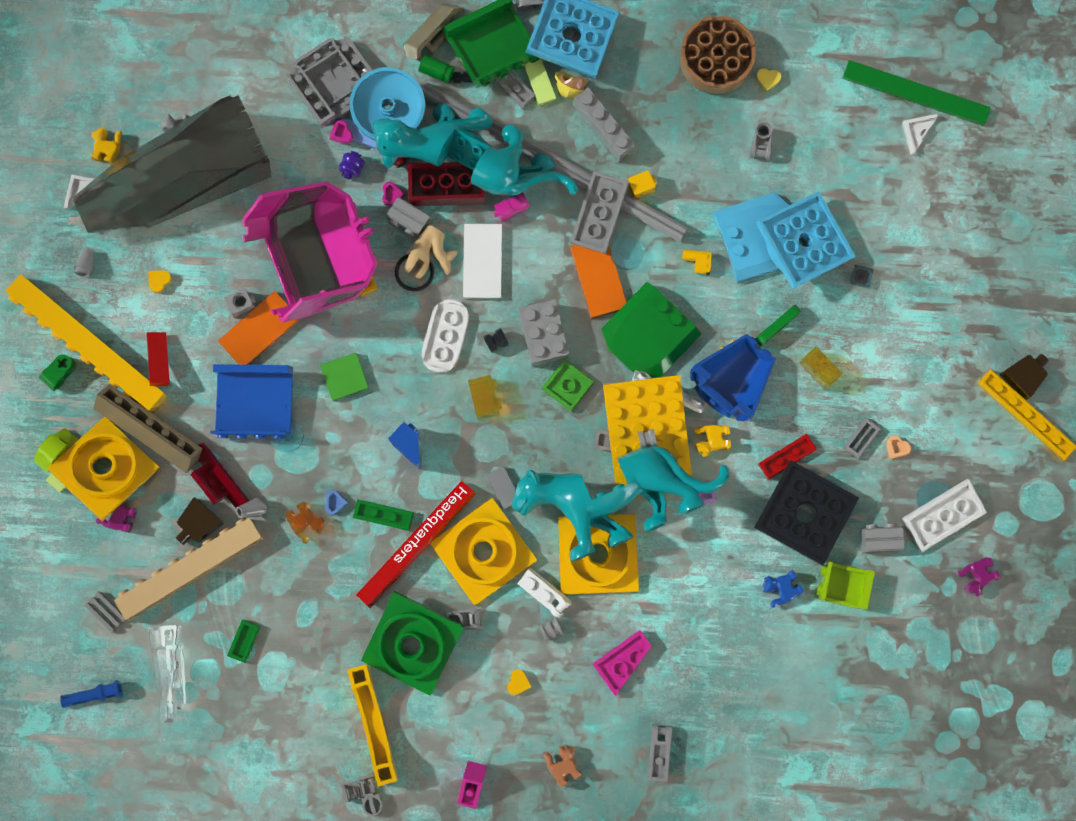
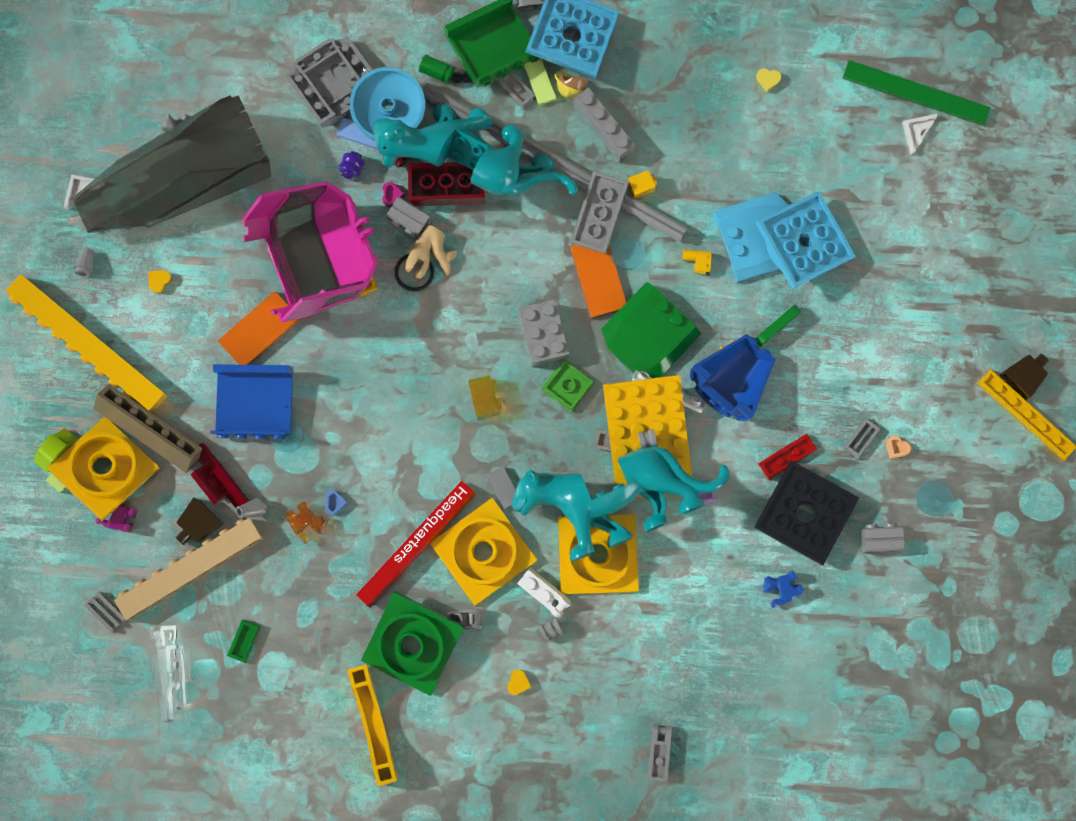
green piece [39,355,76,391] -> none
blue pin [60,680,123,708] -> none
yellow animal [91,126,123,166] -> none
red tile [146,332,170,386] -> none
light grey brick [224,288,256,318] -> none
bright green tile [320,353,369,401] -> none
dark pink tile [330,120,353,145] -> none
light grey piece [341,773,383,816] -> none
green tile [353,499,414,531] -> none
blue slope [388,422,422,469] -> none
dark tan piece [404,4,464,60] -> none
white tile [421,299,469,373] -> none
dark pink slope [457,761,487,809] -> none
white tile [463,224,502,299] -> none
black wheel [483,328,509,353] -> none
dark pink piece [493,192,530,222] -> none
nougat animal [543,745,582,787] -> none
dark pink wing [593,630,652,696] -> none
medium nougat brick [680,16,756,94] -> none
yellow animal [693,425,731,457] -> none
light grey piece [750,122,773,160] -> none
clear yellow brick [799,346,843,390] -> none
lime panel [816,561,875,610] -> none
clear smoke tile [850,265,874,288] -> none
white tile [902,479,987,552] -> none
magenta animal [957,557,1001,597] -> none

